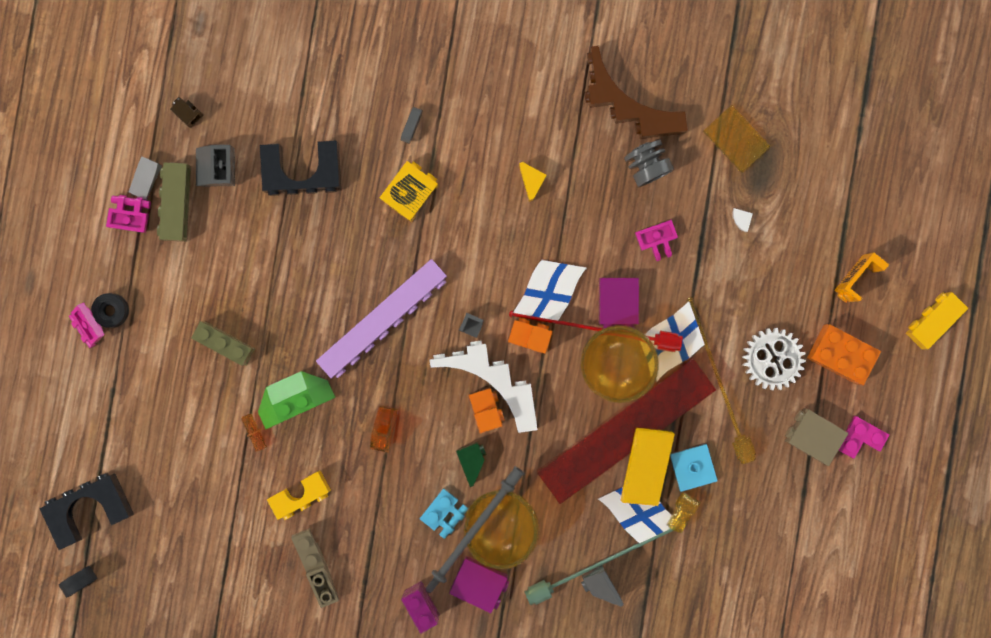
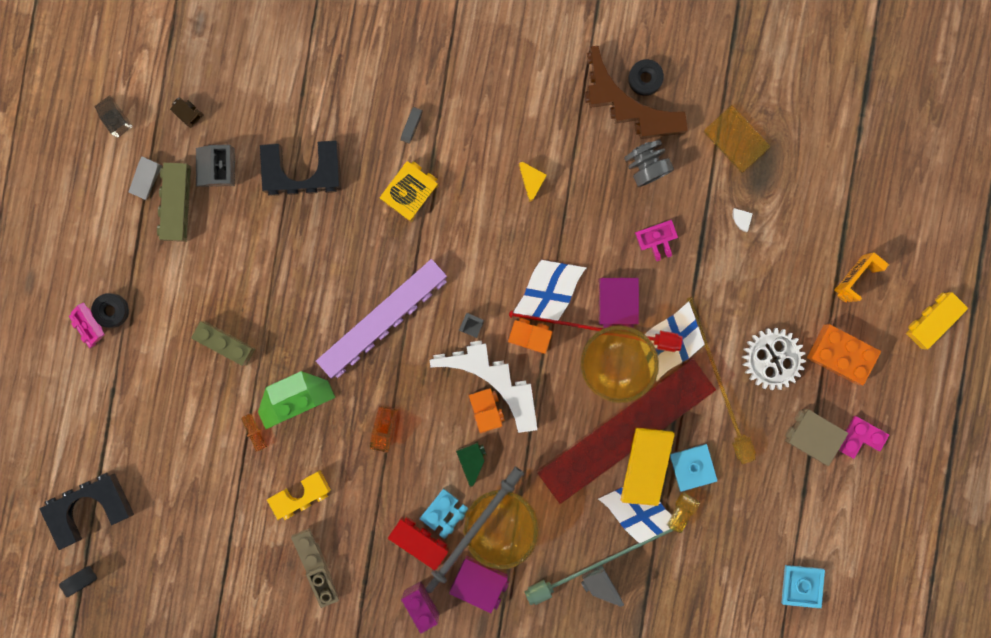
dark pink plate [106,195,151,233] -> none
none -> clear smoke slope [95,95,133,137]
none -> red brick [387,517,449,570]
none -> black tyre [628,59,664,96]
none -> medium azure plate [781,565,825,608]

